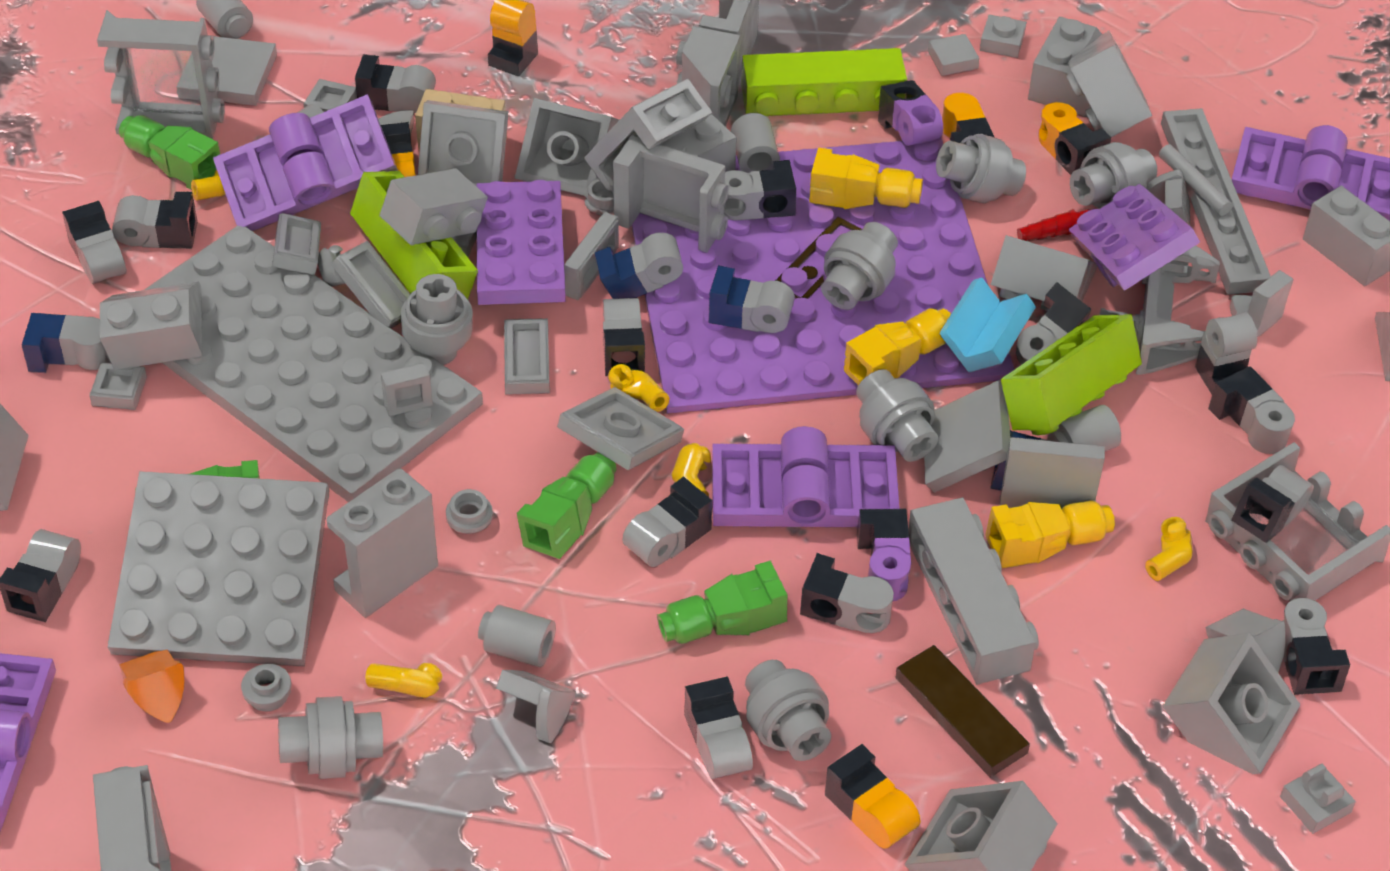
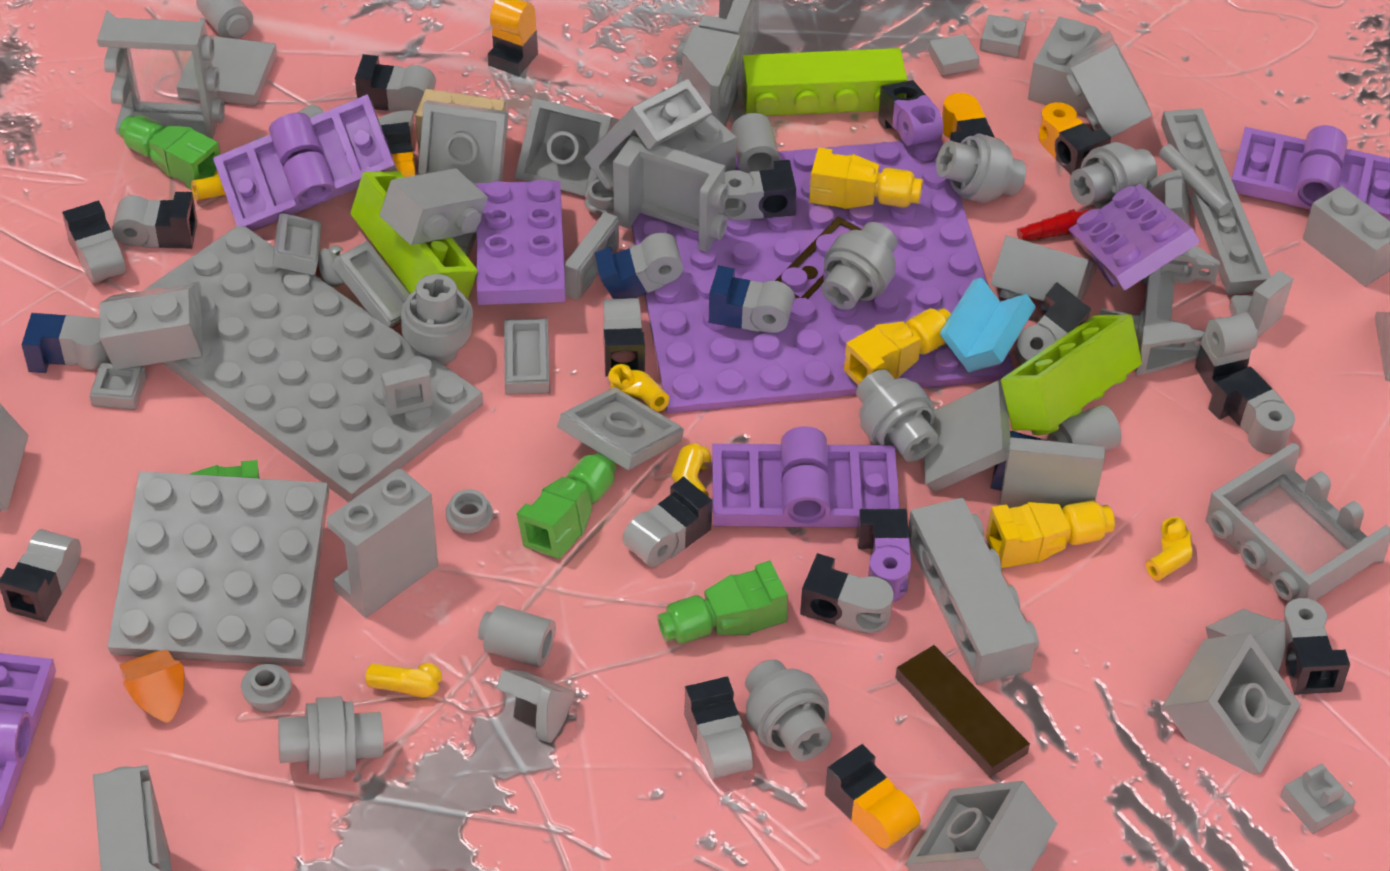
light grey plate [303,79,357,112] -> none
black leg [1231,465,1314,543] -> none

